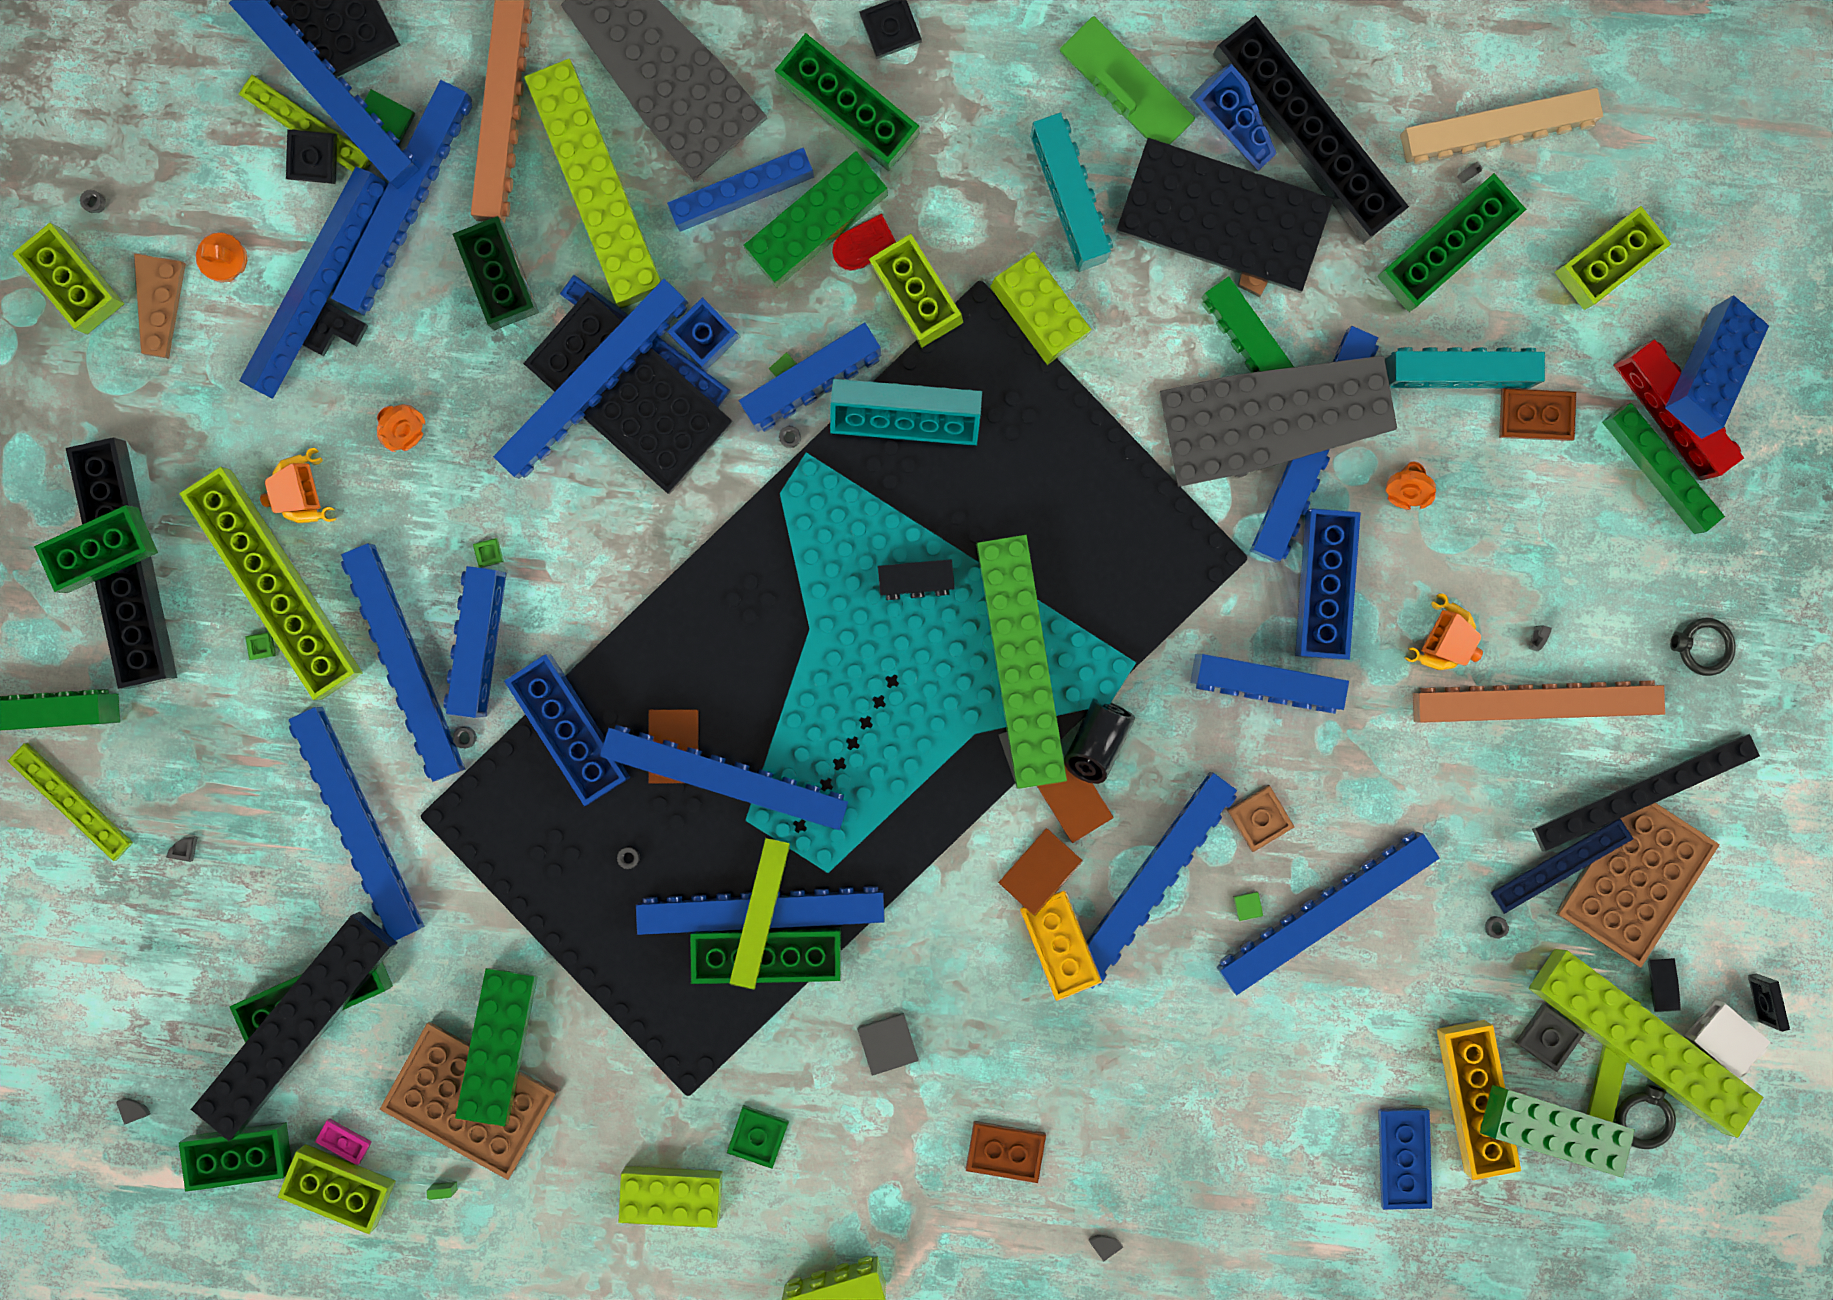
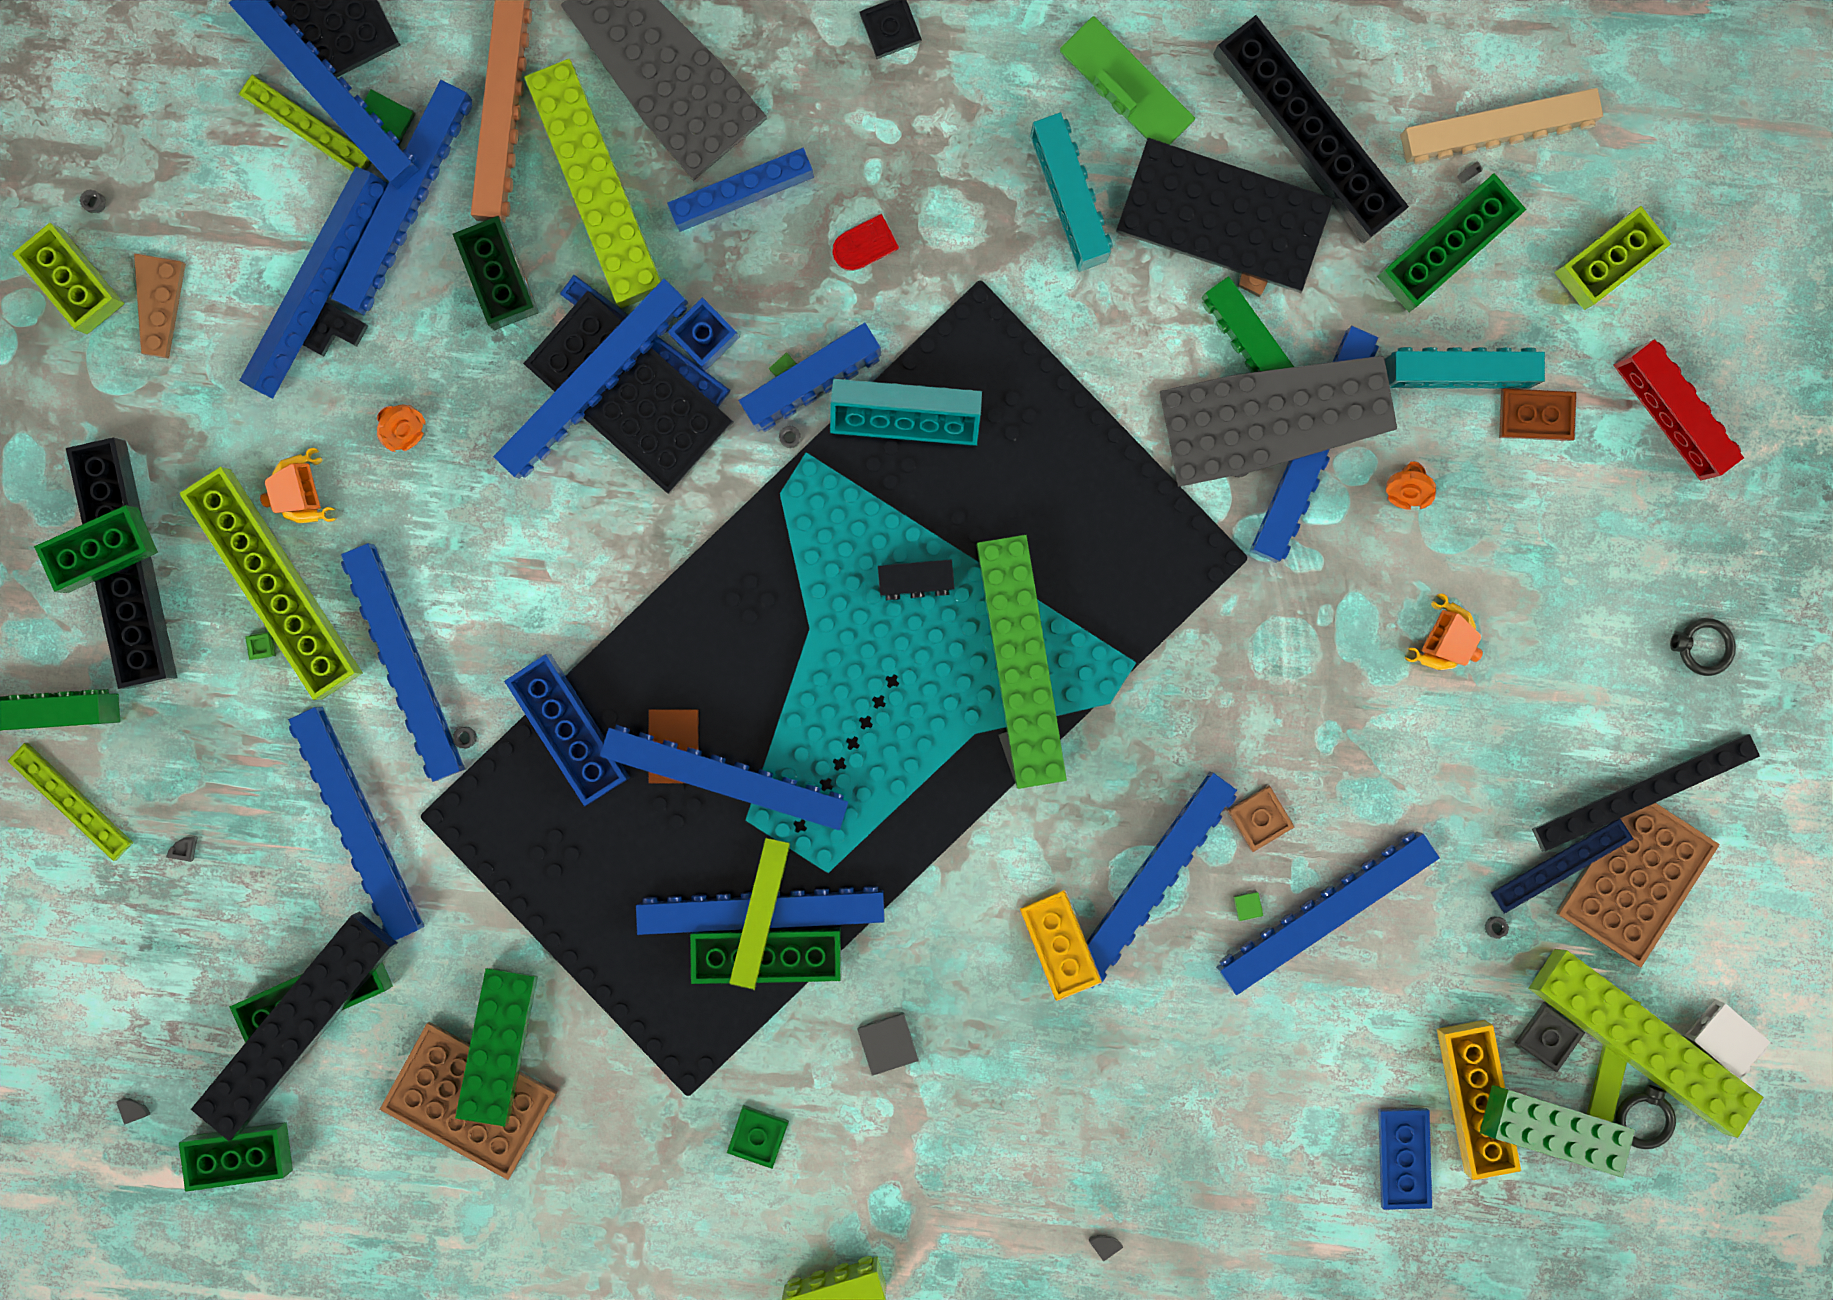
orange tile [196,232,248,283] -> none
lime brick [277,1144,396,1234] -> none
black tile [286,129,338,184] -> none
dark pink plate [315,1118,372,1166] -> none
bright green tile [427,1181,458,1200] -> none
blue brick [443,566,507,718] -> none
bright green tile [473,538,504,568] -> none
dark grey axle [617,846,640,869] -> none
lime brick [618,1166,723,1228] -> none
green brick [743,151,888,288] -> none
green brick [774,33,920,171] -> none
lime brick [869,233,963,348] -> none
dark orange tile [966,1121,1046,1183] -> none
lime brick [990,251,1092,365] -> none
dark orange tile [998,828,1084,916] -> none
dark orange tile [1037,765,1114,843] -> none
black brick [1064,698,1135,784] -> none
blue wedge [1189,64,1277,171] -> none
blue brick [1190,654,1349,714] -> none
blue brick [1295,509,1361,660] -> none
nougat brick [1413,680,1665,723] -> none
dark grey tile [1529,625,1552,652] -> none
green brick [1602,403,1725,534] -> none
black slope [1648,958,1681,1012] -> none
blue brick [1665,295,1769,439] -> none
black tile [1748,973,1790,1032] -> none

